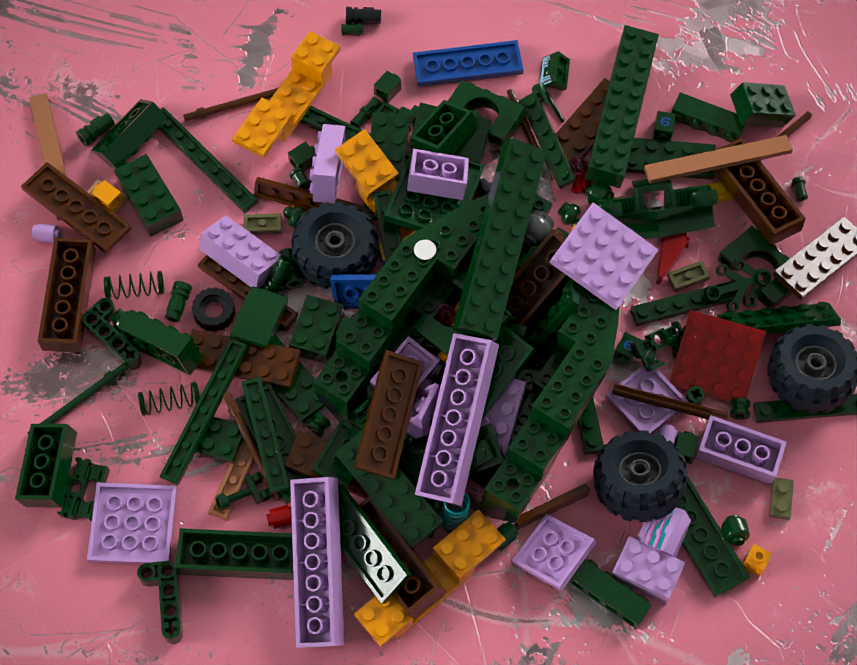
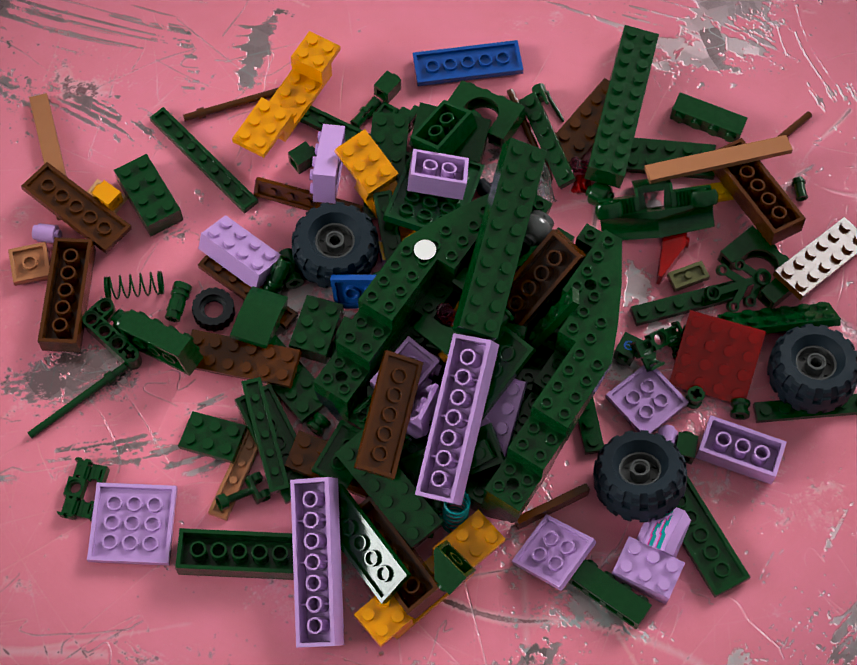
dark green brick [15,424,77,508] -> none
dark green axle [76,113,115,147] -> none
dark green slope [91,99,167,169] -> none
dark green beam [137,561,183,644] -> none
dark green piece [138,381,200,416] -> none
dark green tile [159,338,249,486] -> none
reddish brown bar [223,392,282,501] -> none
olive plate [244,213,282,234] -> none
red brick [266,505,292,529] -> none
dark green animal [283,205,307,228] -> none
dark green bush [289,167,311,190] -> none
dark green pin [341,22,364,37] -> none
black axle [345,7,381,24] -> none
clear pink bush [465,478,485,504] -> none
dark green brick [496,522,519,551] -> none
dark green panel [540,51,570,91] -> none
lavender plate [549,203,659,310] -> none
dark green animal [557,202,581,230] -> none
reddish brown axle [612,384,728,421] -> none
dark green brick [653,111,676,141] -> none
dark green head [721,515,750,546] -> none
dark green brick [730,82,796,127] -> none
light orange brick [743,544,772,577] -> none
olive plate [769,477,794,520] -> none
none -> nougat plate [8,242,50,286]
none -> dark green slope [434,540,476,595]

